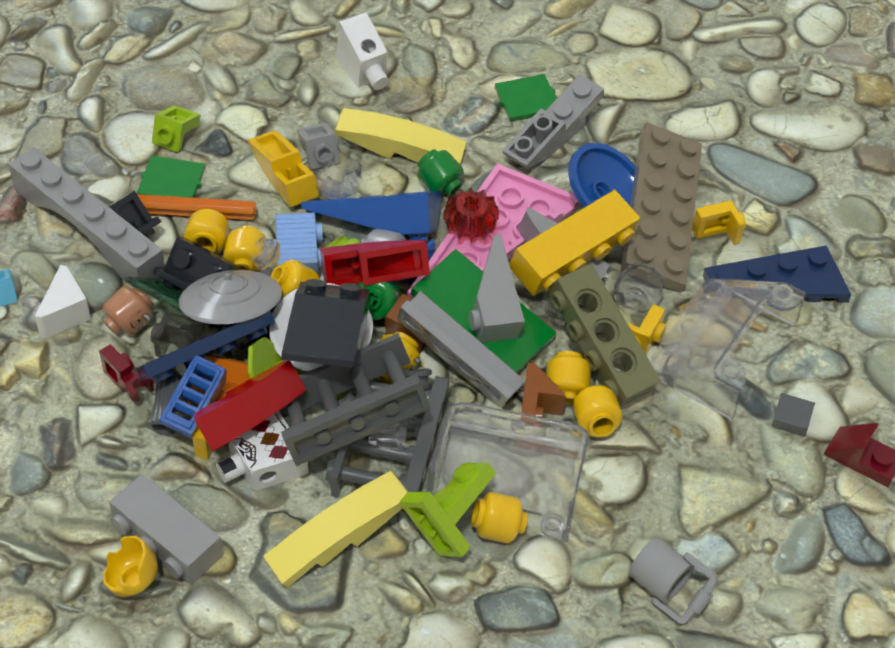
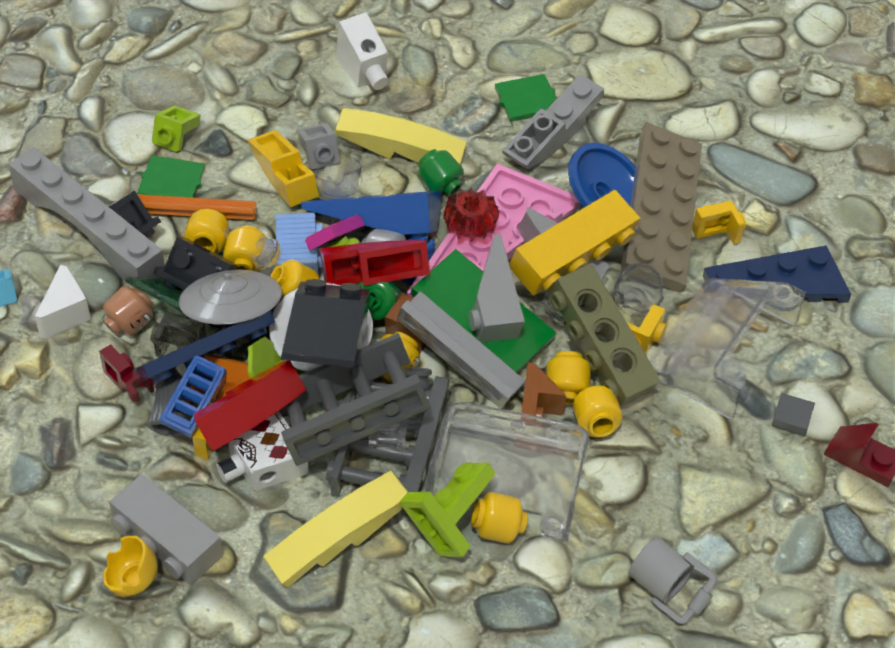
none -> dark pink tile [305,215,365,251]

